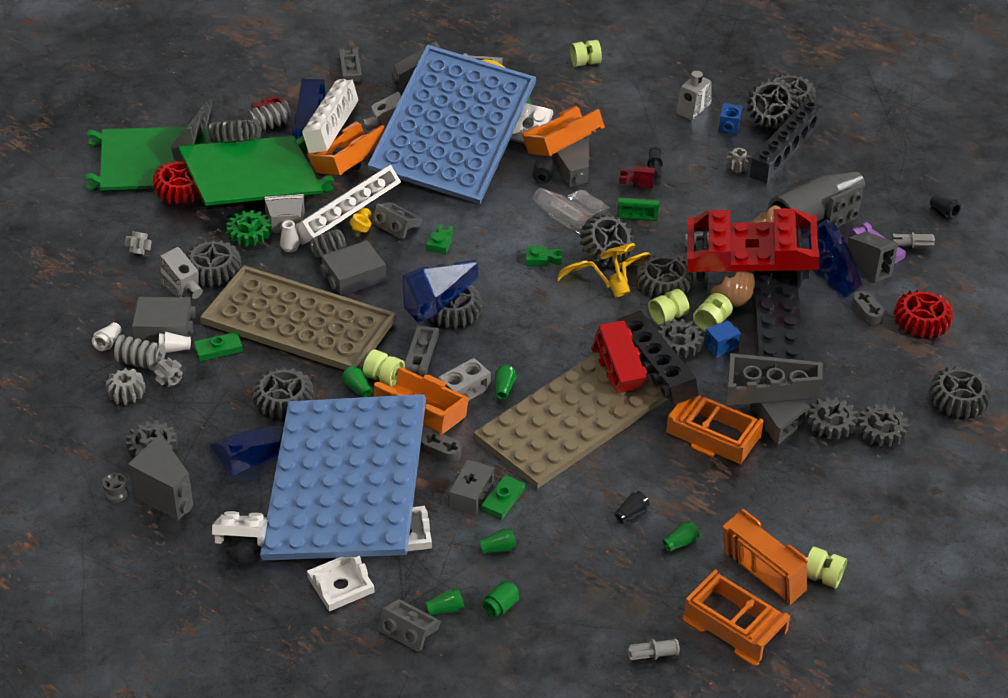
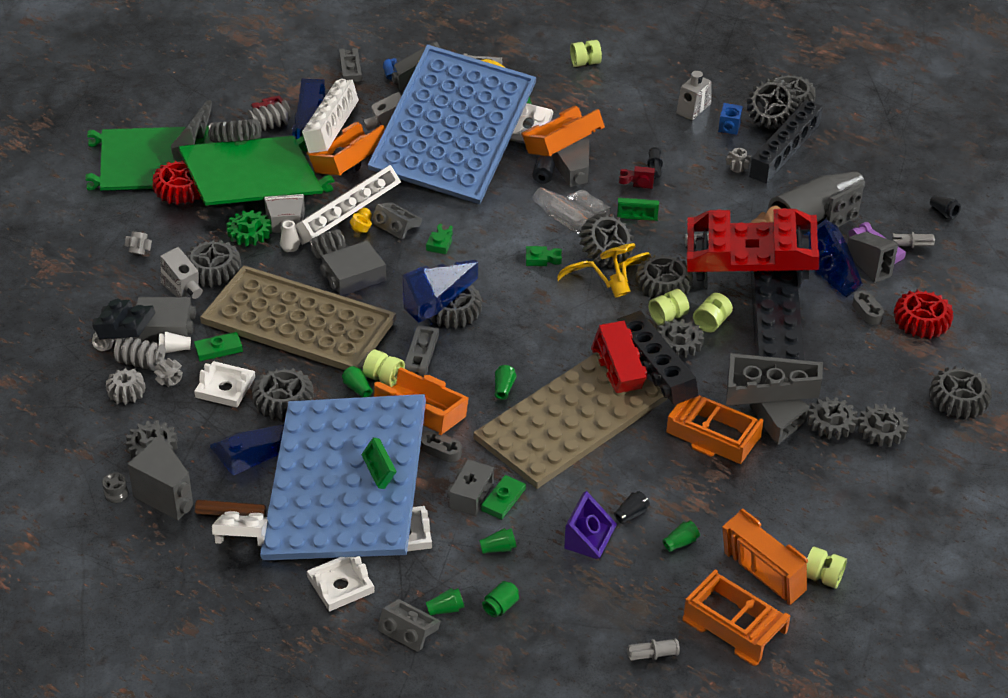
light grey brick [438,358,491,401] -> none
blue brick [704,320,741,358] -> none
medium nougat piece [711,271,755,308] -> none
none -> black plate [92,299,155,340]
none -> white piece [195,361,255,407]
none -> reddish brown axle [195,500,267,517]
none -> green plate [361,437,397,489]
none -> blue arm [383,58,397,79]
none -> dark purple slope [564,491,617,559]

